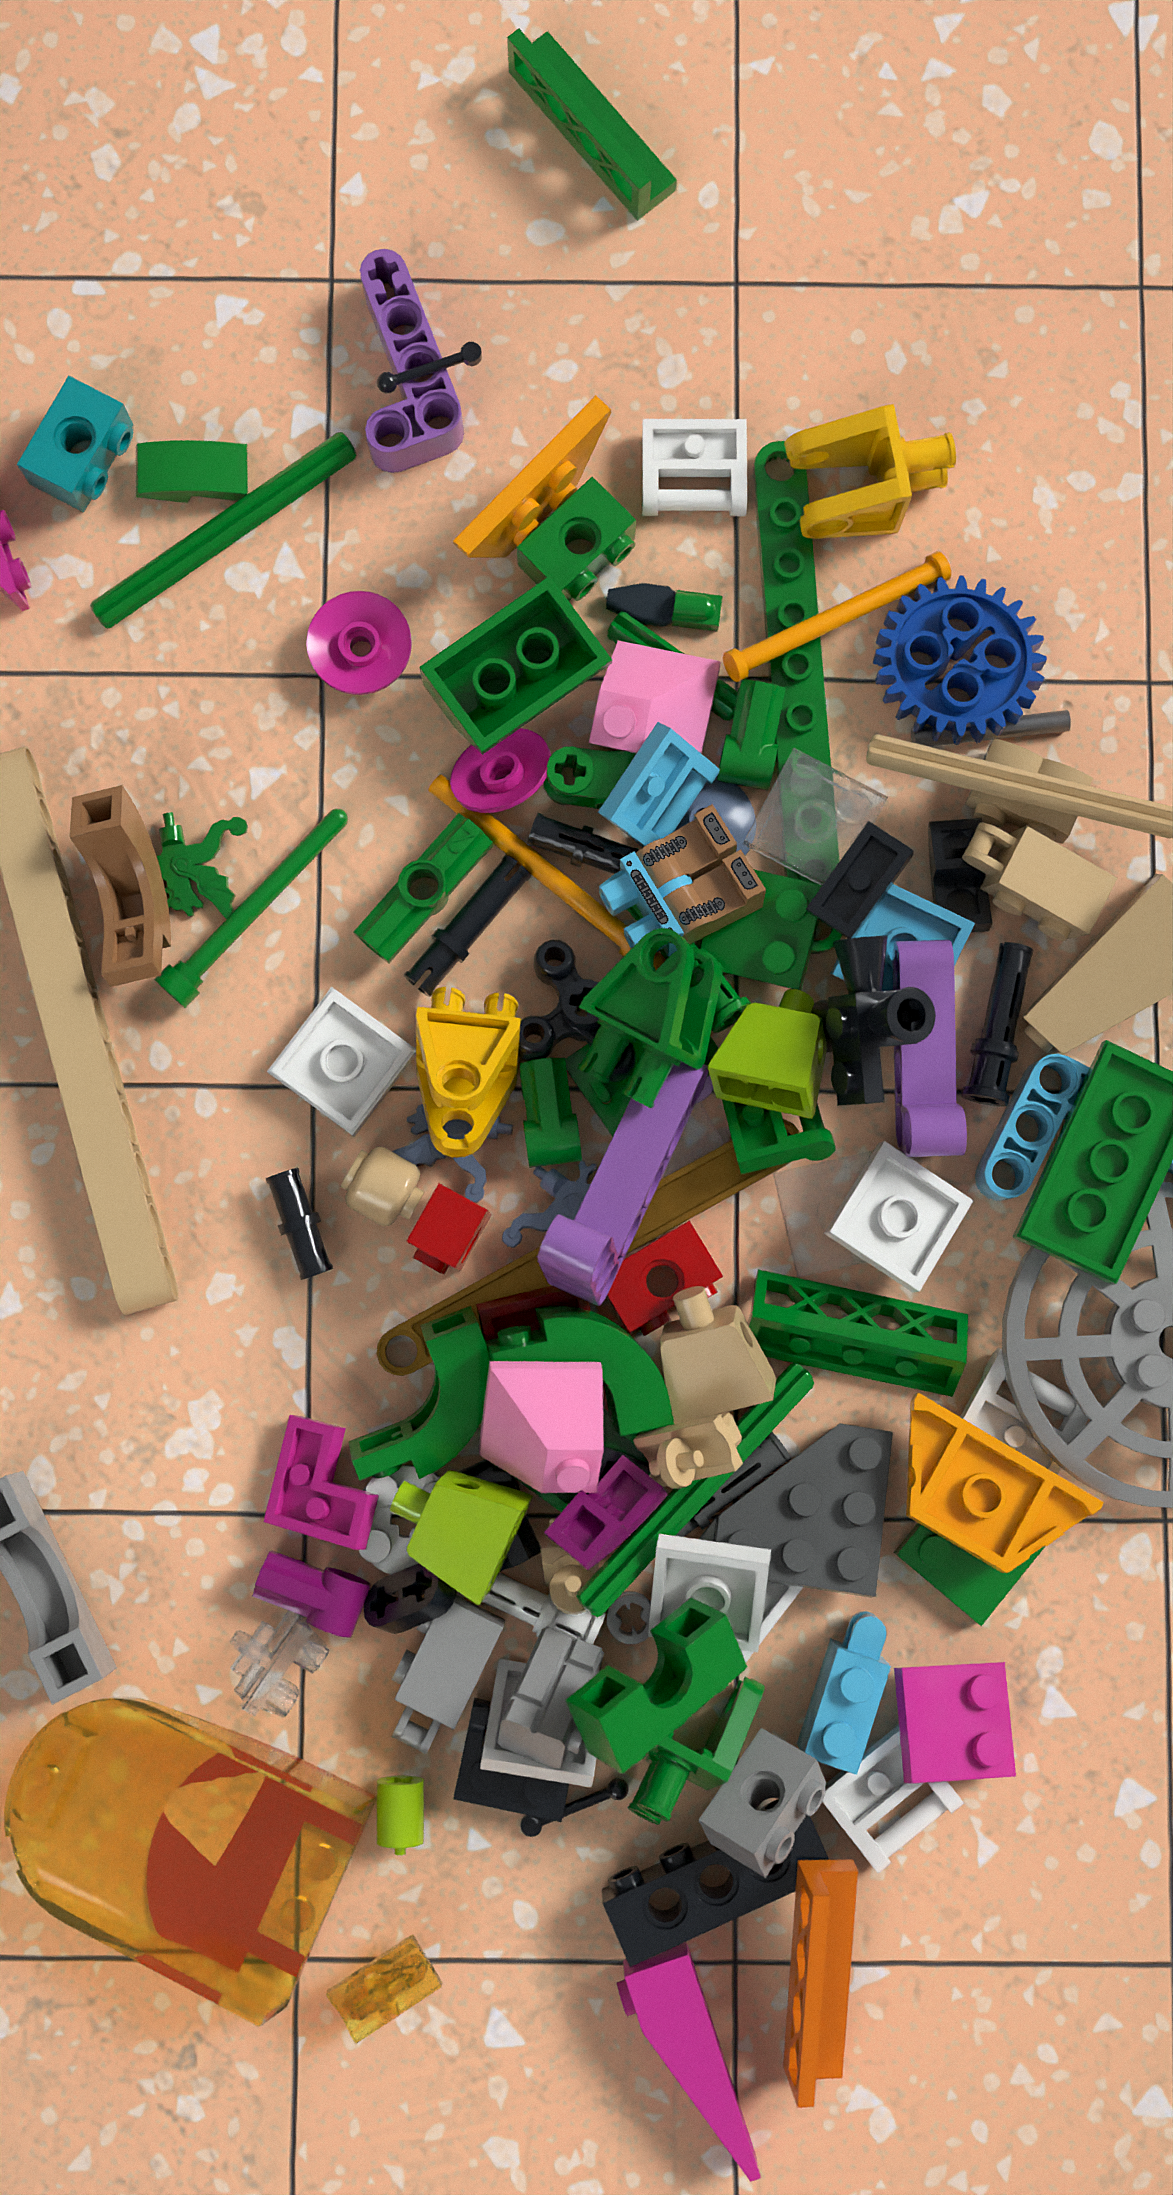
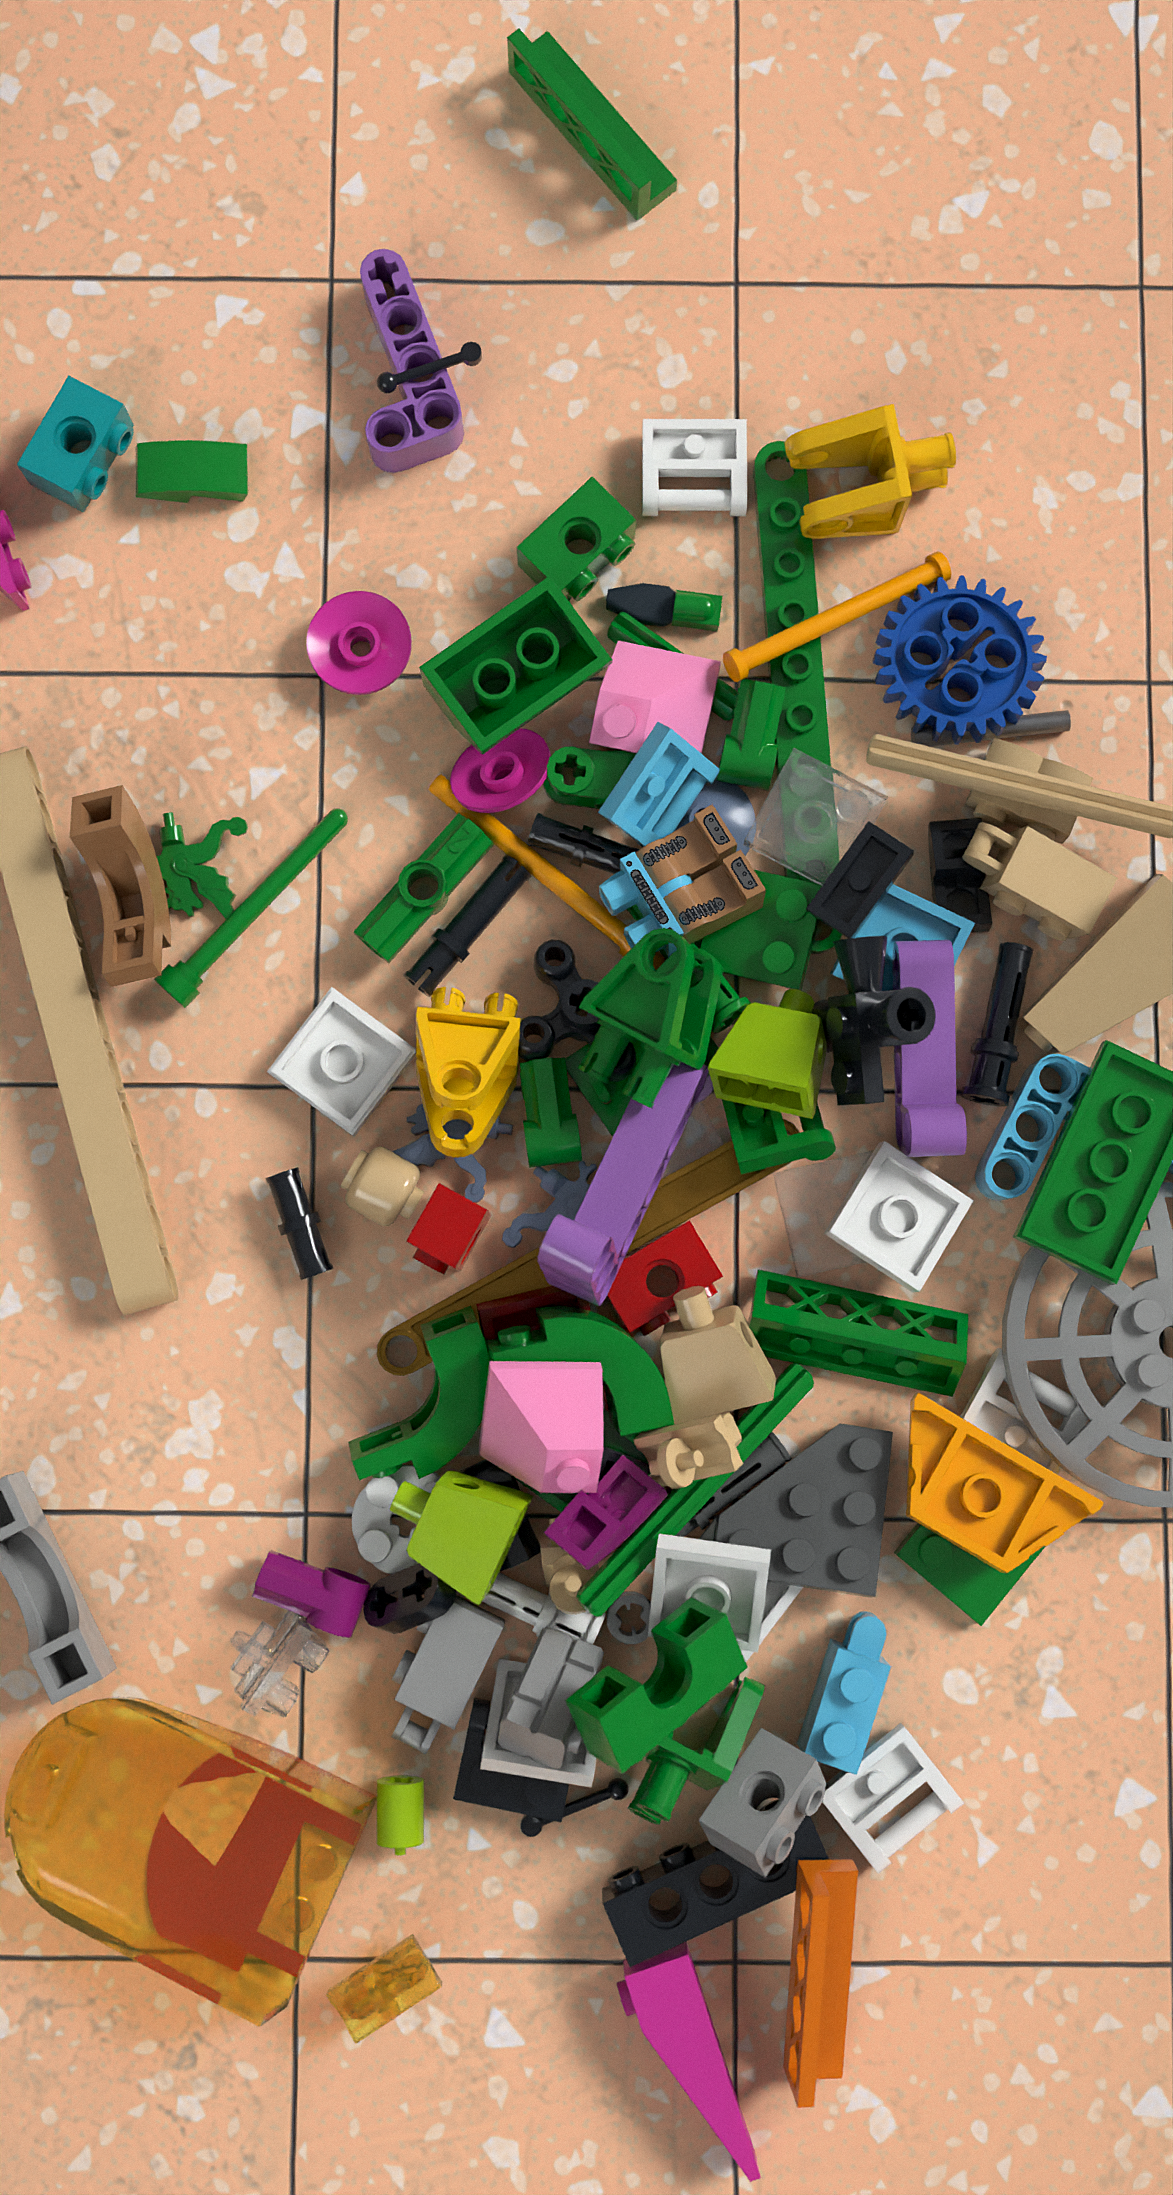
green axle [90,432,357,628] -> none
dark pink plate [263,1415,379,1550] -> none
light orange wing [453,395,611,558] -> none
dark pink plate [894,1662,1016,1784] -> none

